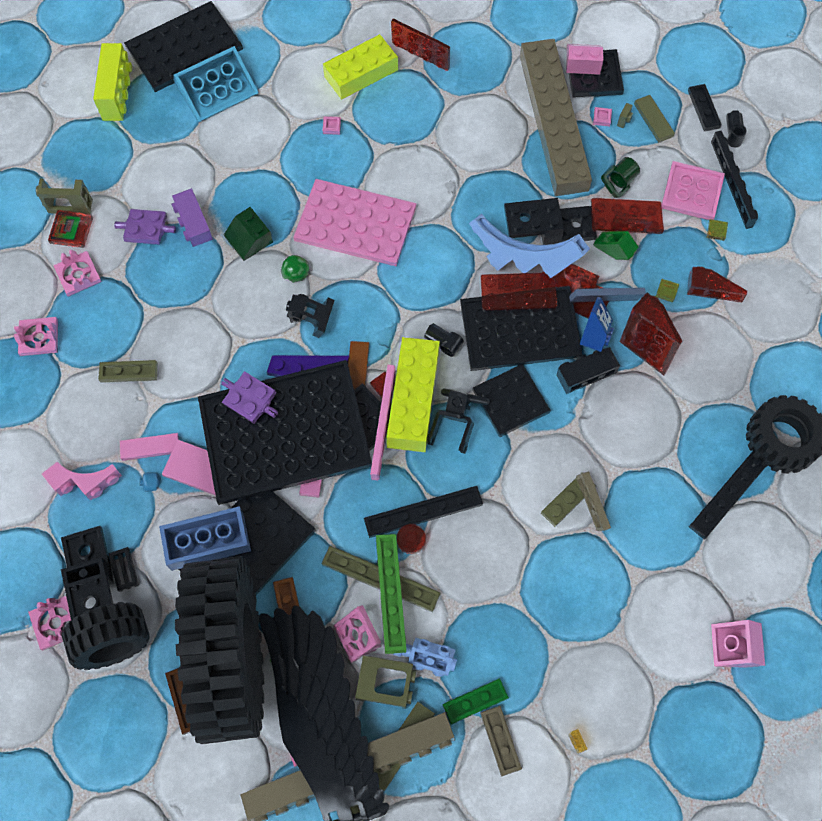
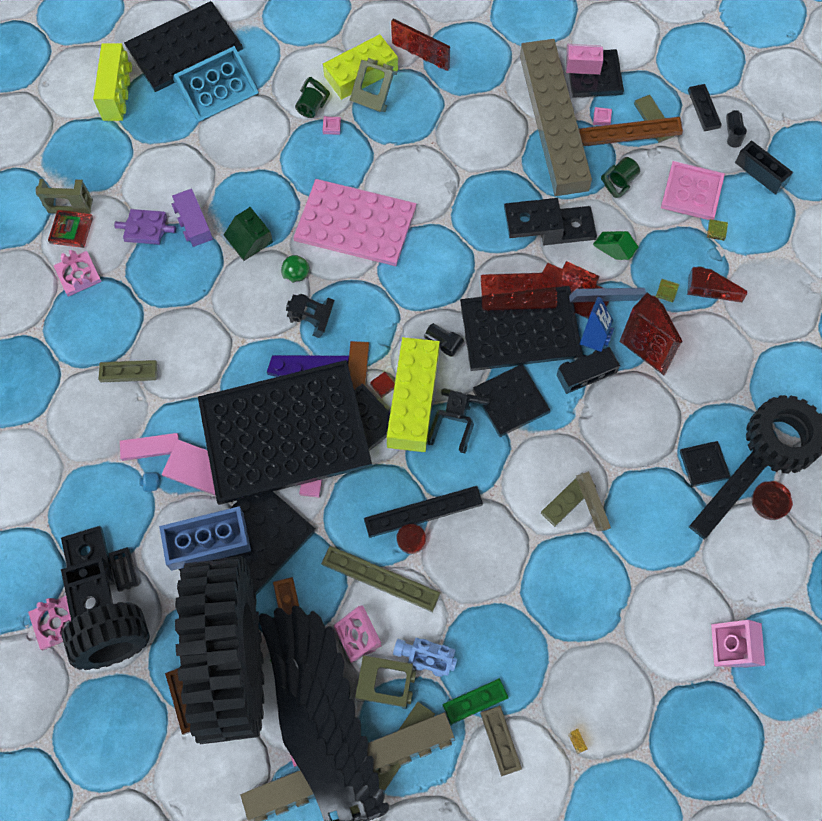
bright pink piece [14,317,58,356] -> none
bright pink arch [42,462,122,500] -> none
medium lavender plate [221,371,278,424] -> none
bright pink tile [370,365,396,481] -> none
bright green plate [376,534,407,654] -> none
light blue arch [469,213,590,278] -> none
clear red bracket [591,198,664,234] -> none
olive plate [617,103,633,128] -> none
black plate [711,130,758,229] -> none
none -> dark green piece [295,77,330,118]
none -> olive window [349,58,398,112]
none -> dark orange tile [579,117,683,146]
none -> black tile [679,441,731,487]
none -> black brick [735,140,793,195]
none -> clear red tile [751,481,793,520]

